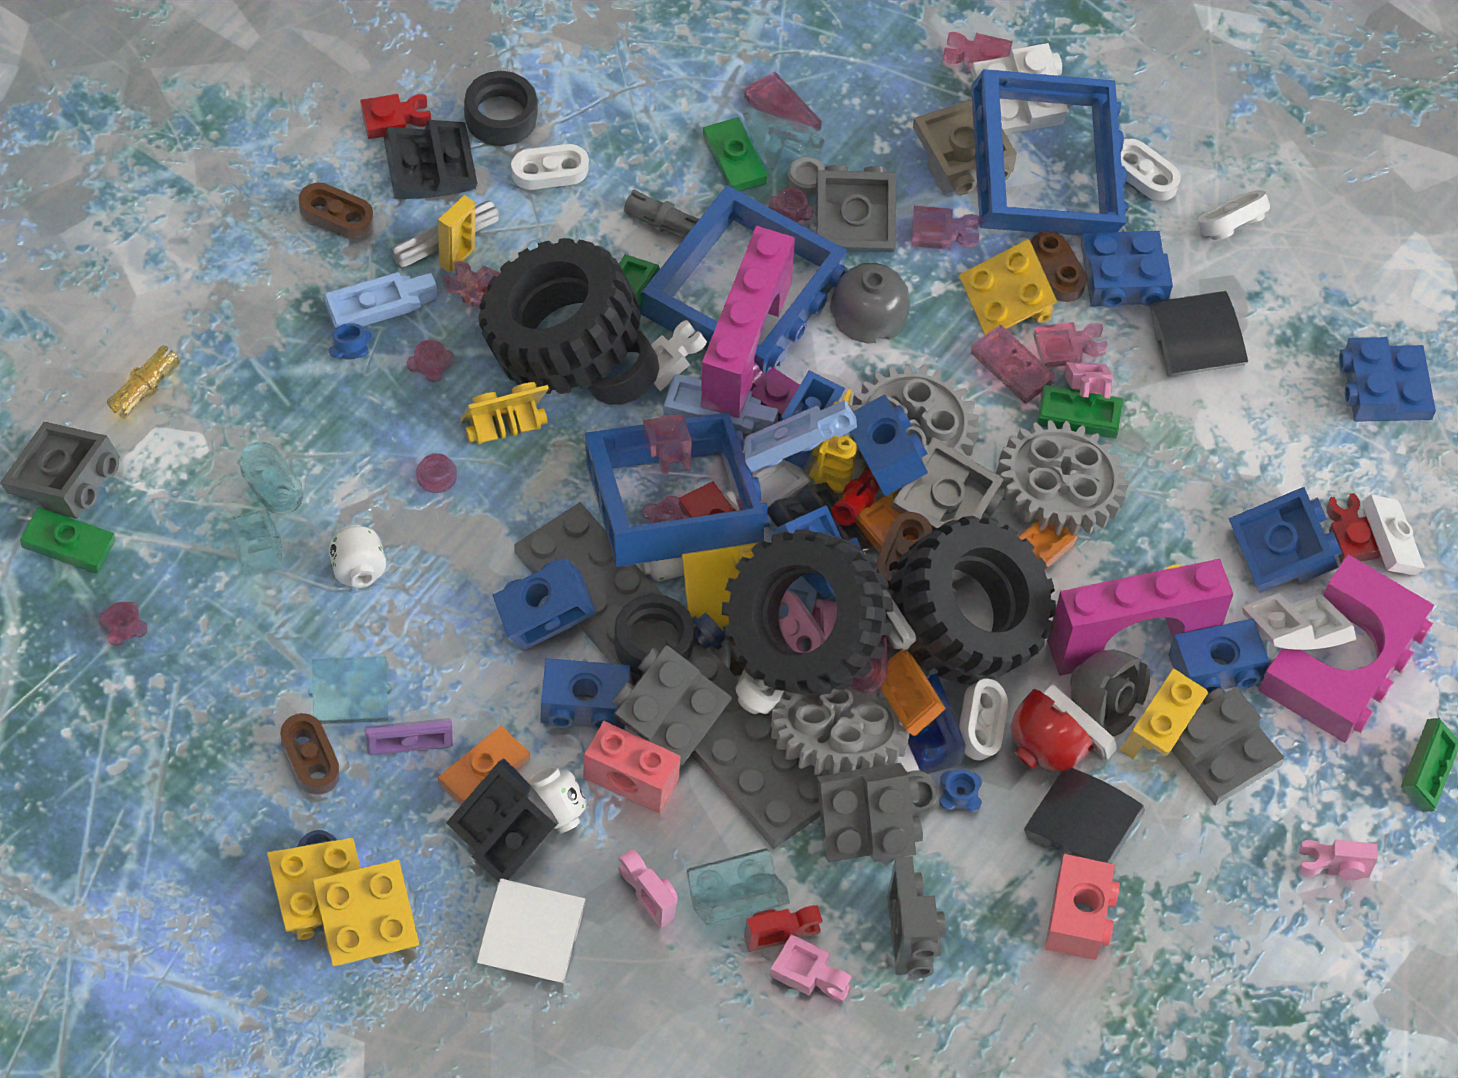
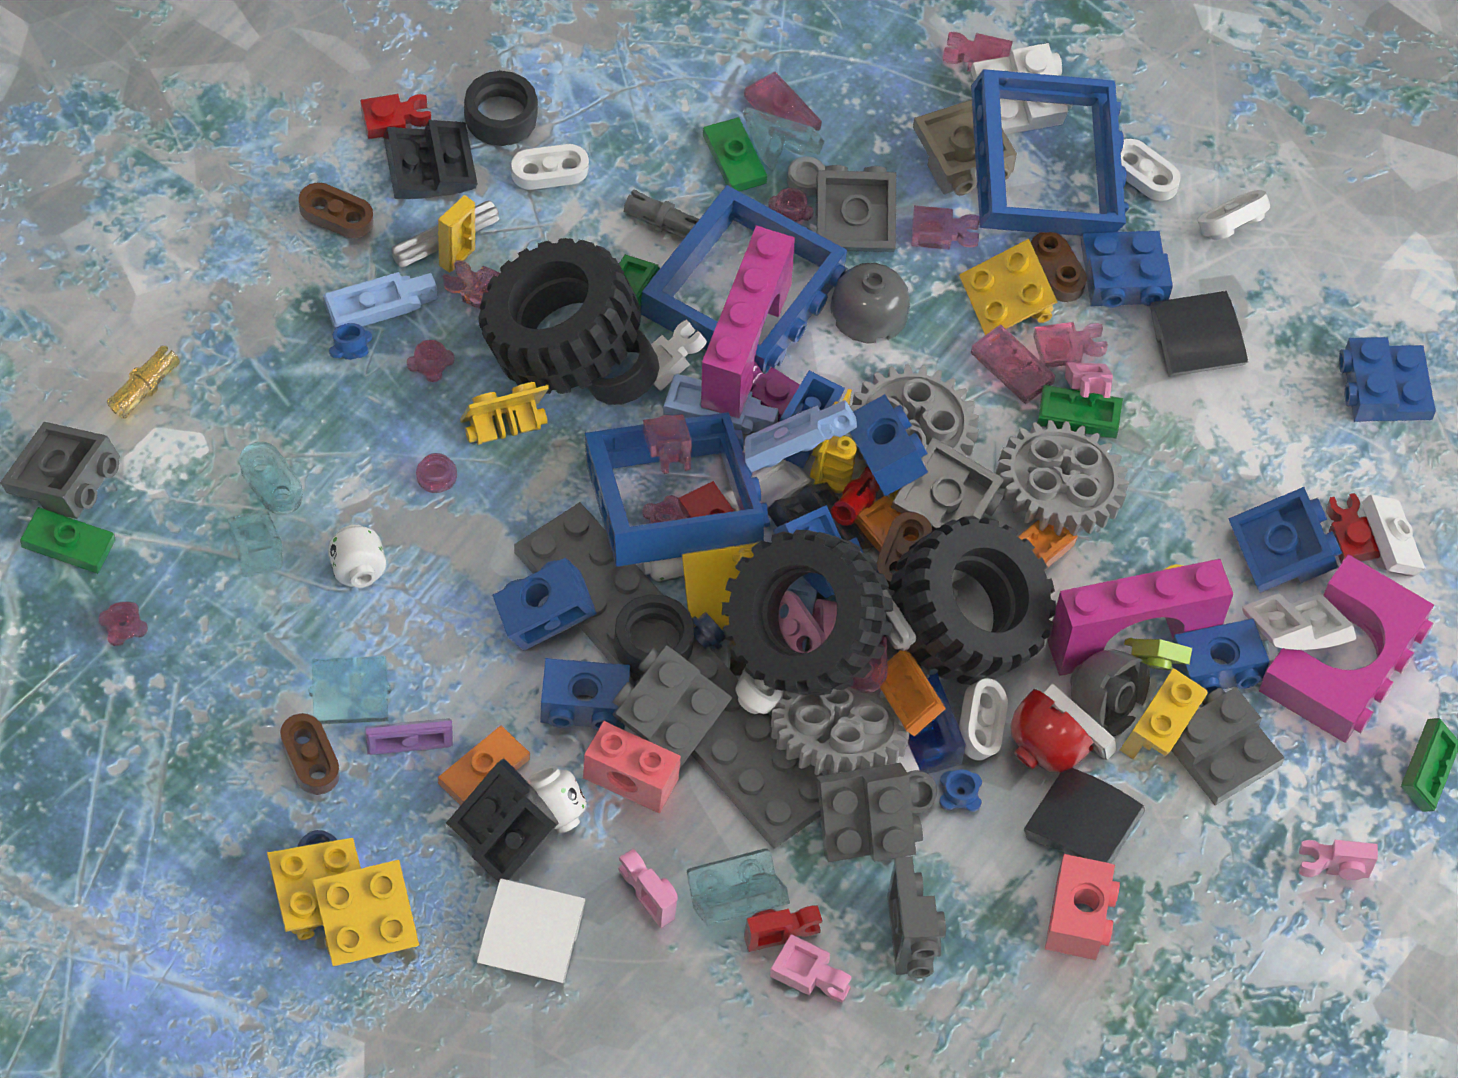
none -> lime plate [1124,638,1192,671]

